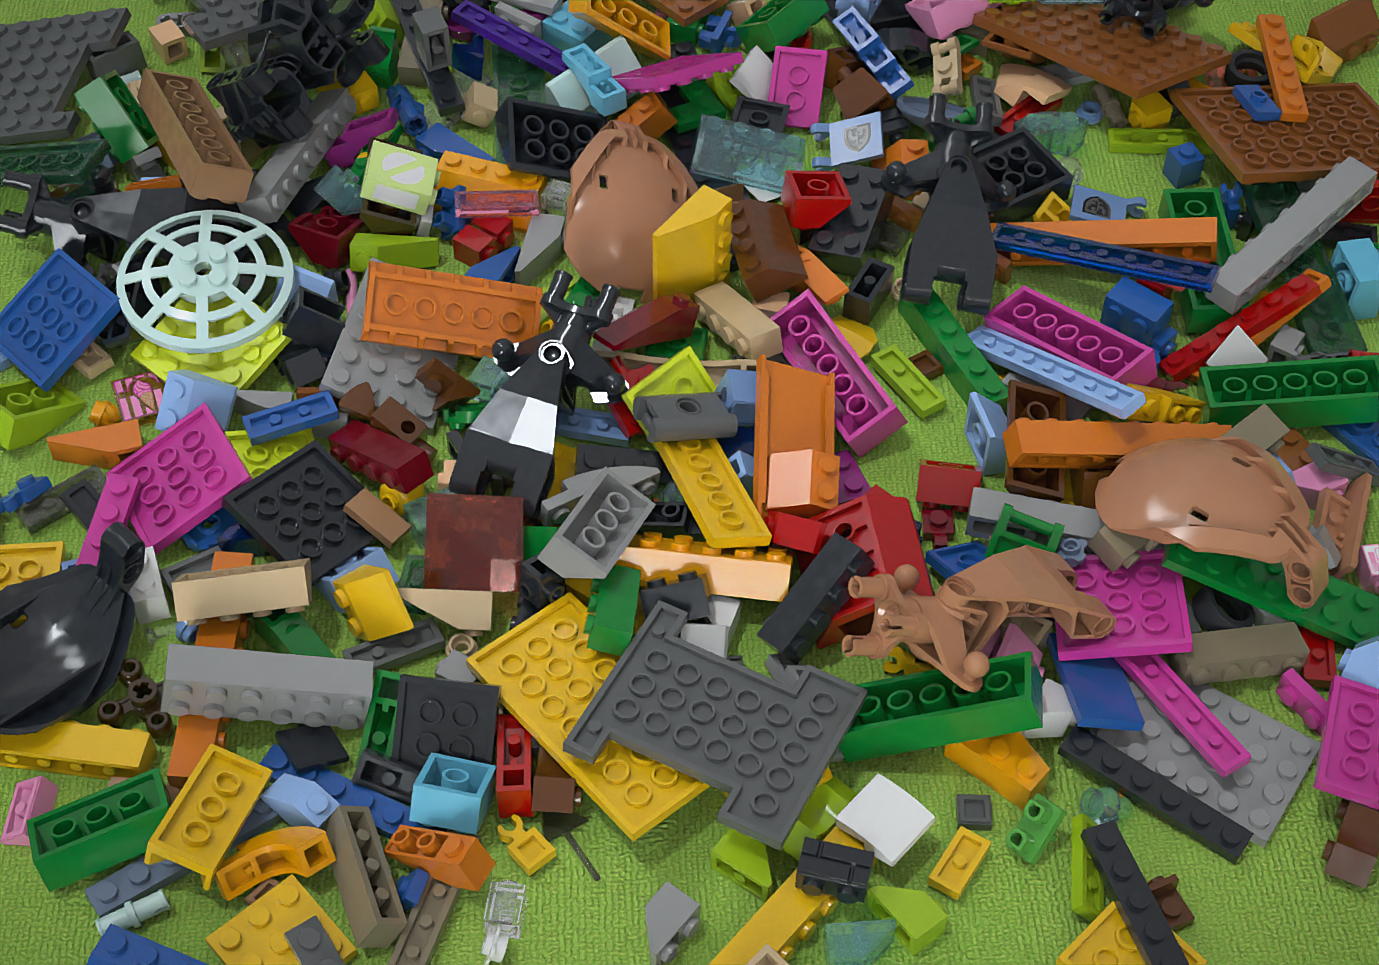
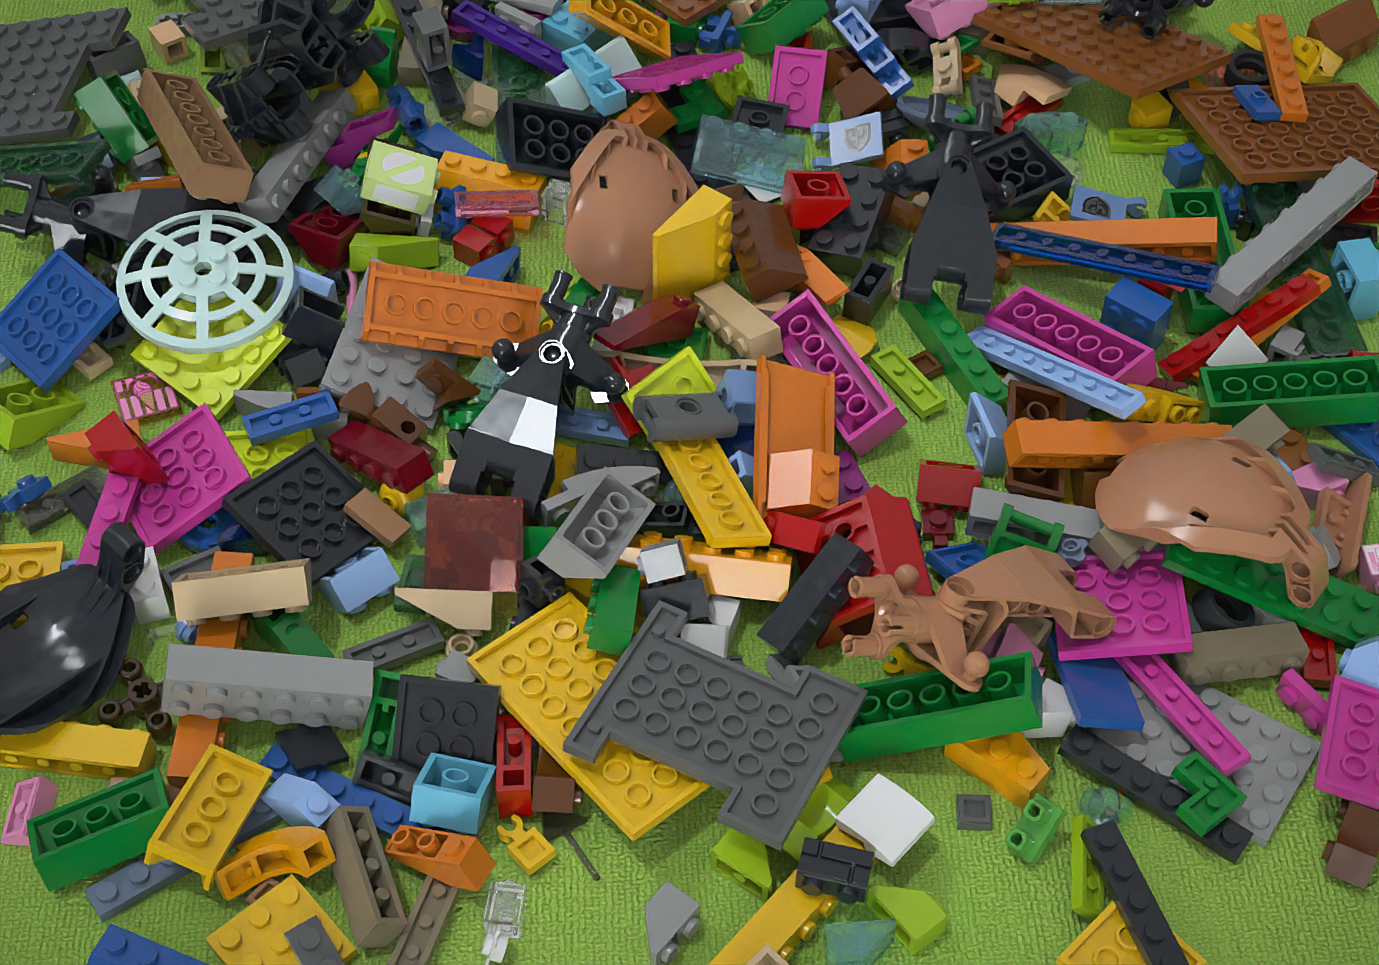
light orange plate [89,400,120,427] -> none
light aqua pin [95,888,171,937] -> none
light blue slope [155,369,238,432] -> none
yellow slope [332,564,414,642] -> none
blue plate [395,868,430,913] -> none
light grey slope [515,212,566,286] -> none
white slope [729,45,773,101] -> none
yellow plate [927,826,991,901] -> none
medium blue plate [1076,101,1103,125] -> none
dark tan pin [1091,83,1128,128] -> none
reddish brown bracket [1147,874,1195,932] -> none
blue plate [1150,326,1178,370] -> none
none -> red slope [84,411,170,484]
none -> brick [637,538,688,584]
none -> green plate [1171,751,1247,837]

